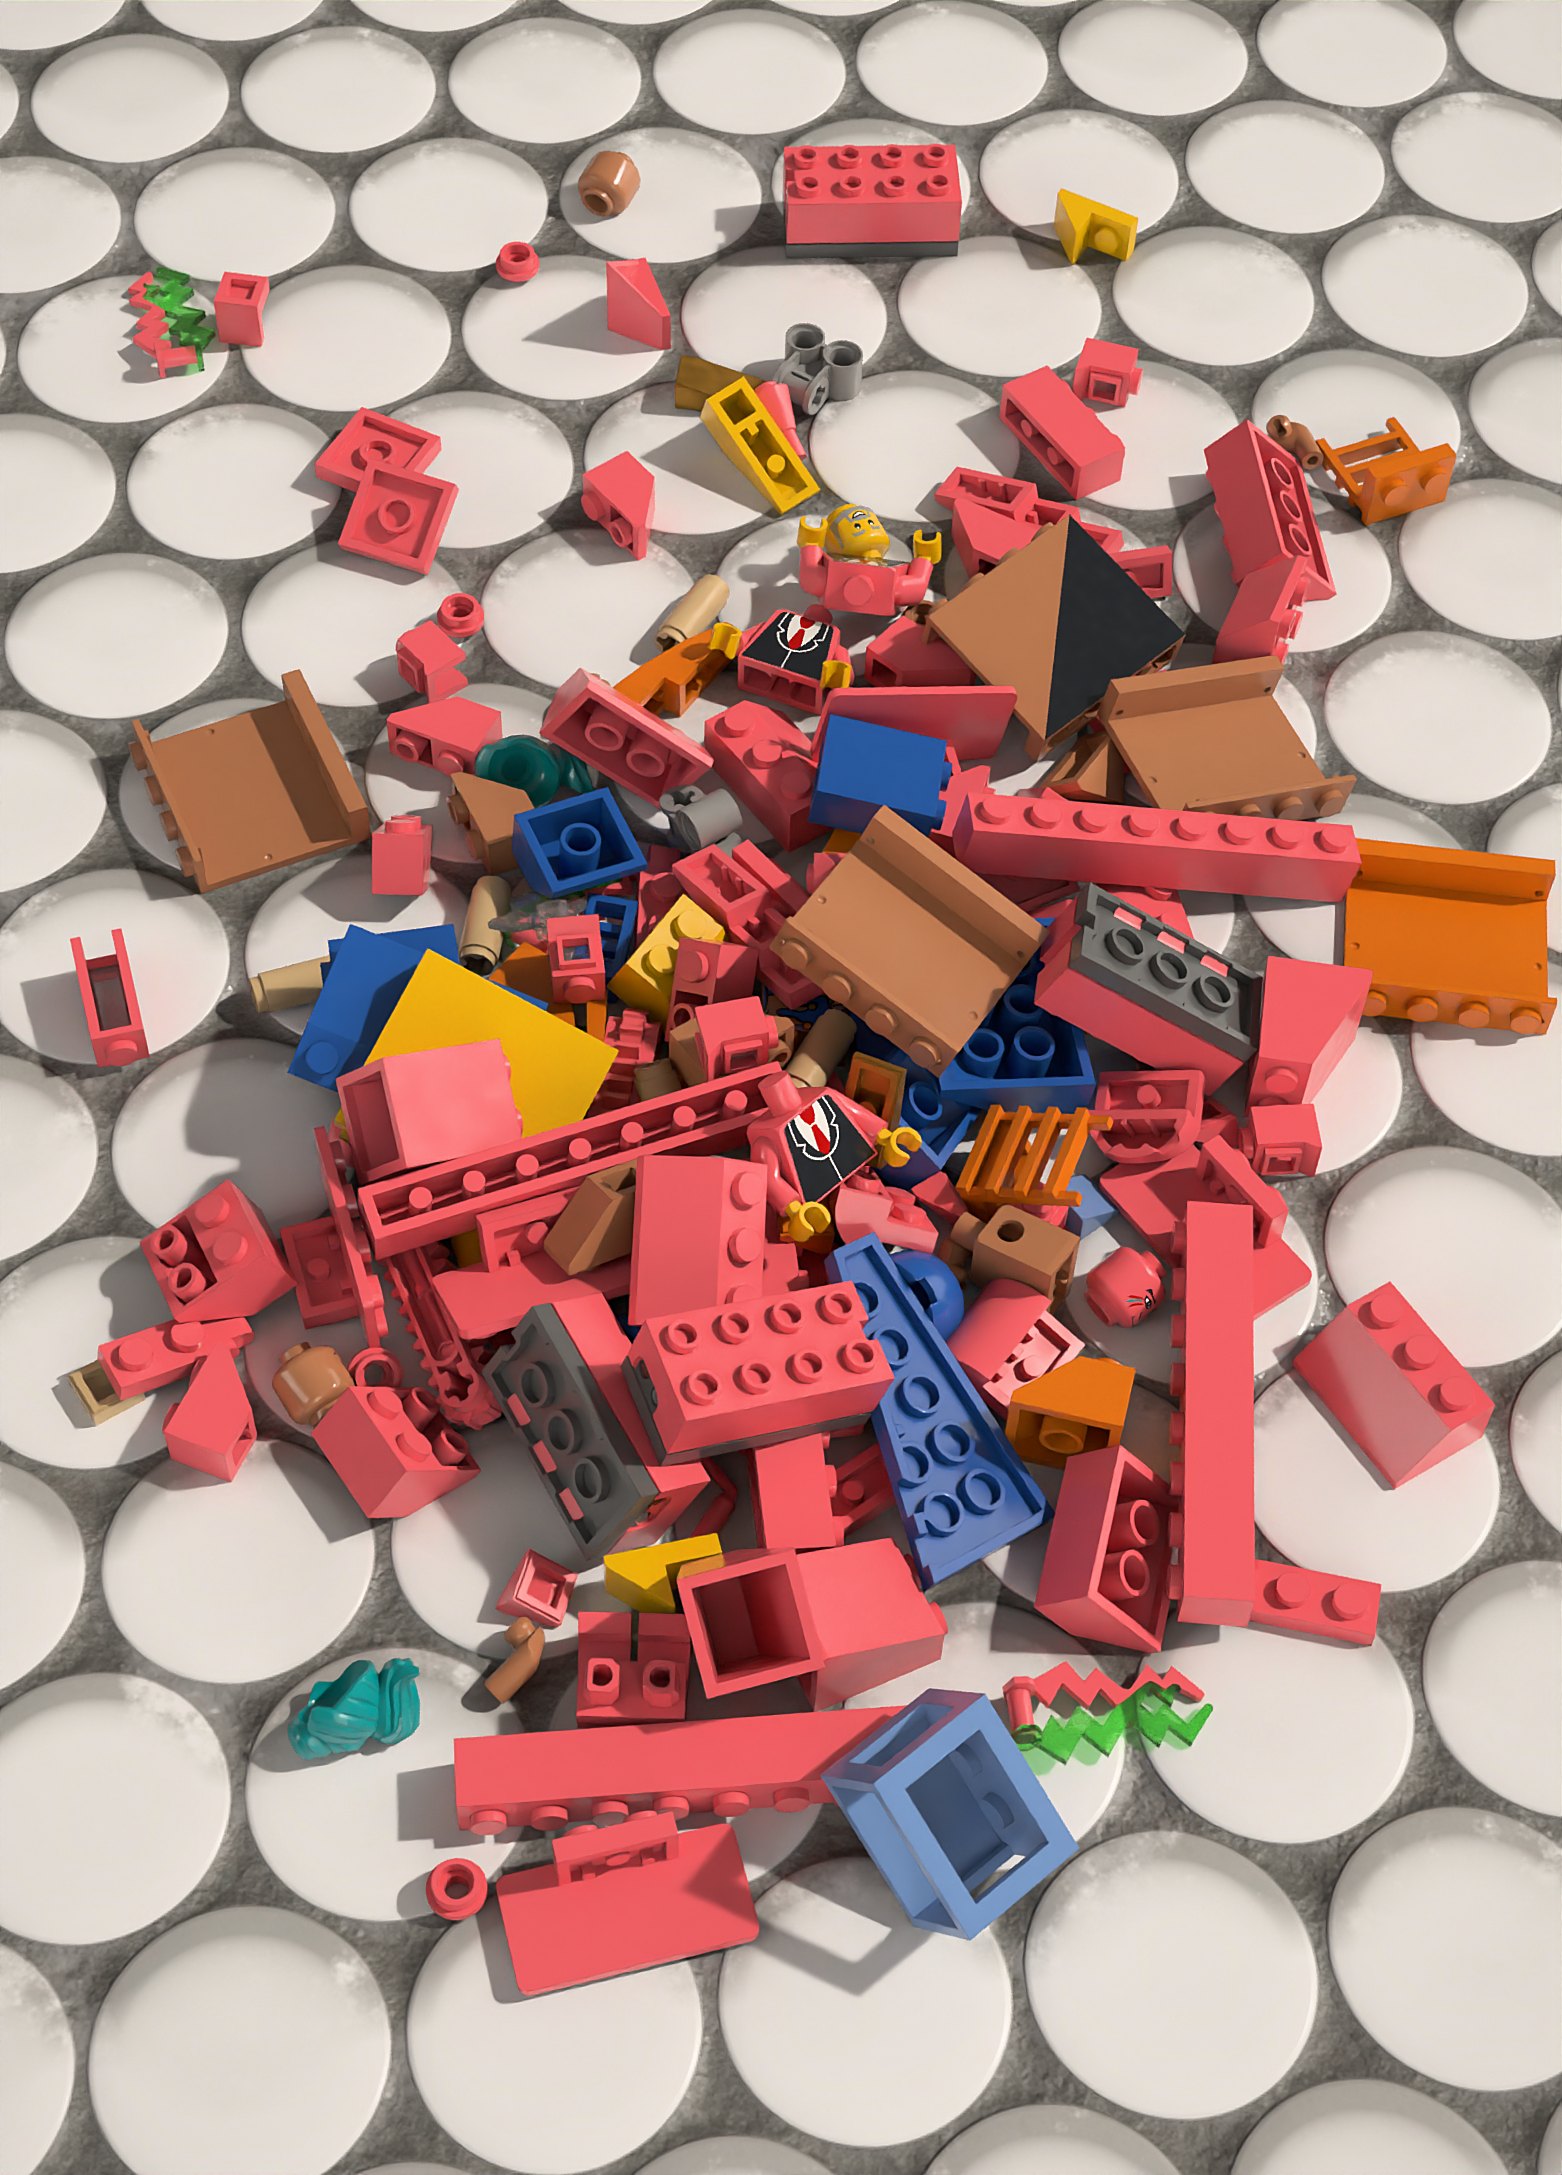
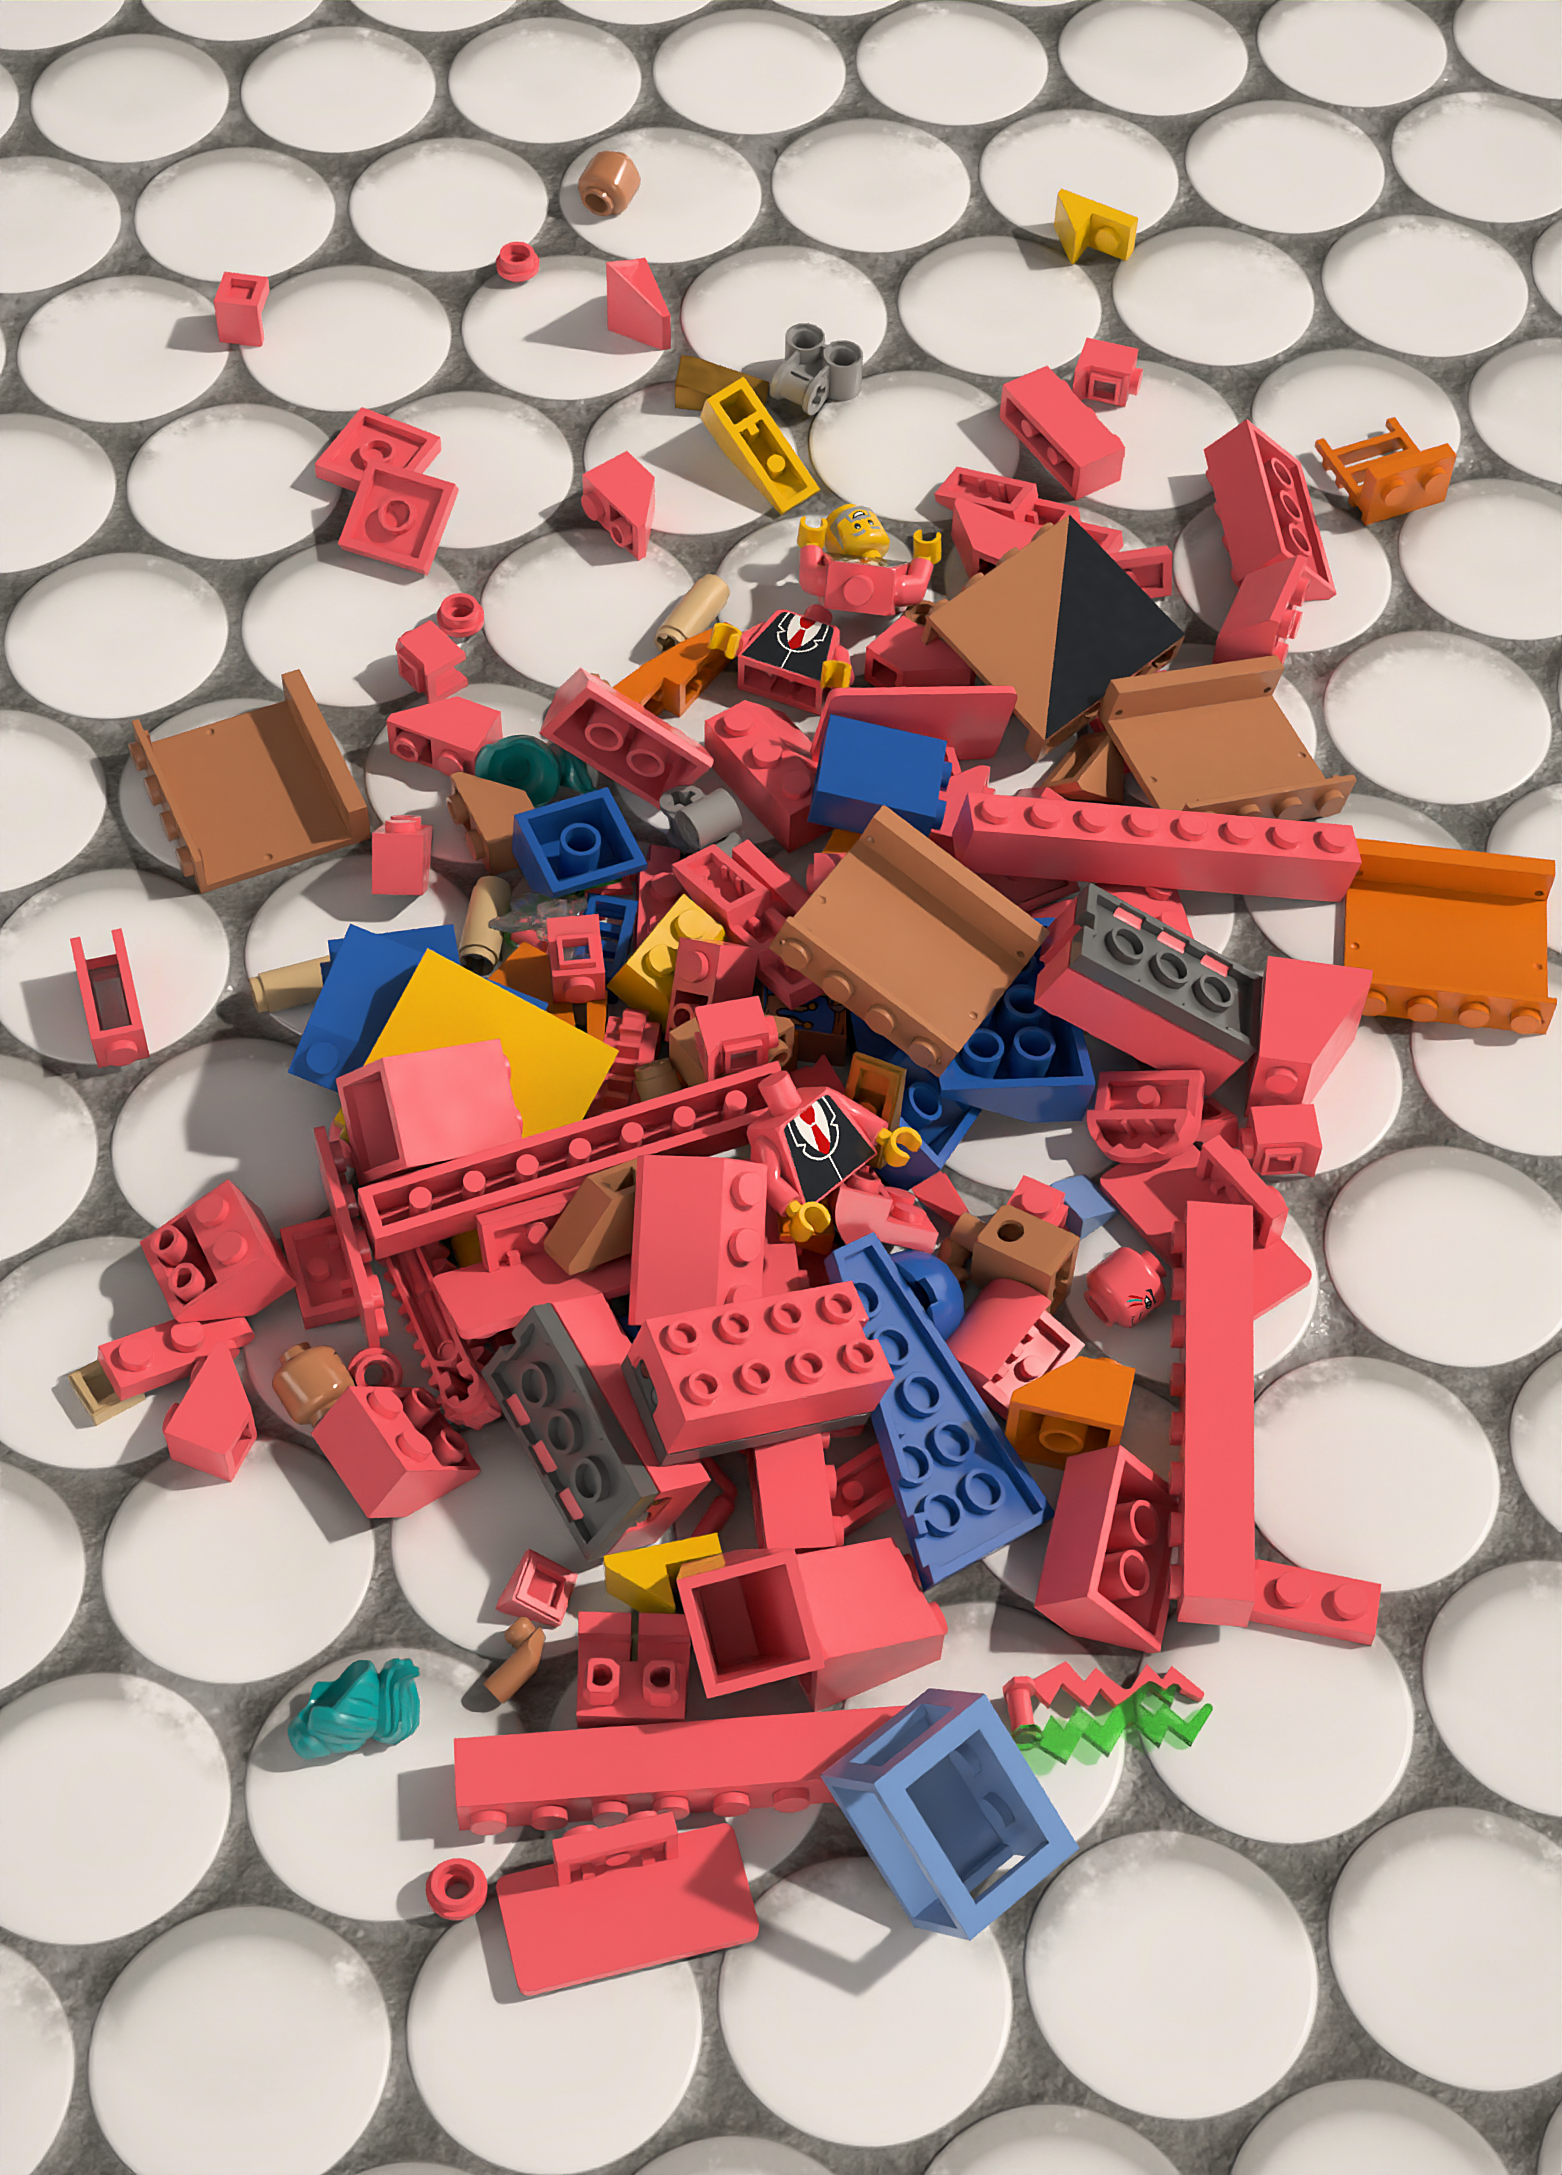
piece [128,267,216,378] -> none
coral cone [753,381,807,461] -> none
coral piece [782,144,962,259] -> none
tan piece [784,1009,857,1089] -> none
orange plate [955,1105,1113,1223] -> none
nougat arm [1266,415,1324,470] -> none
coral slope [1292,1281,1495,1489] -> none

